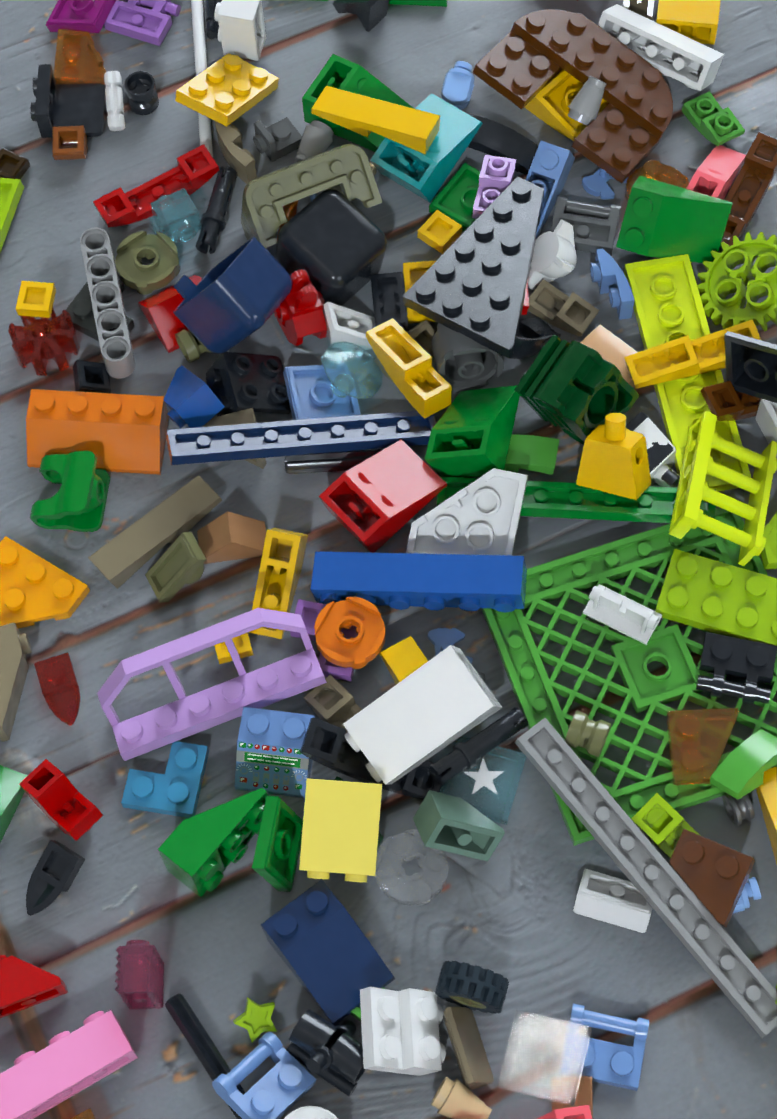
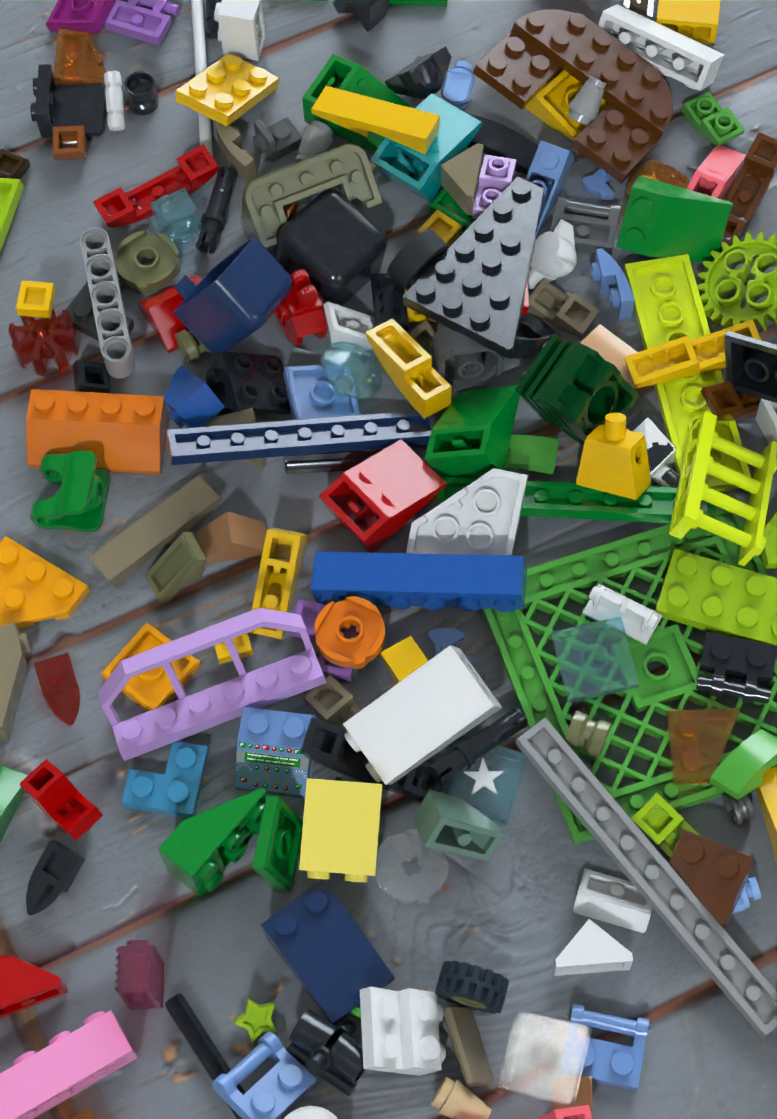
none -> light orange tile [101,622,201,712]
none -> black piece [384,46,452,99]
none -> black tyre [387,228,449,290]
none -> dark tan slope [441,143,484,215]
none -> clear light blue tile [551,616,639,703]
none -> white slope [554,919,633,976]

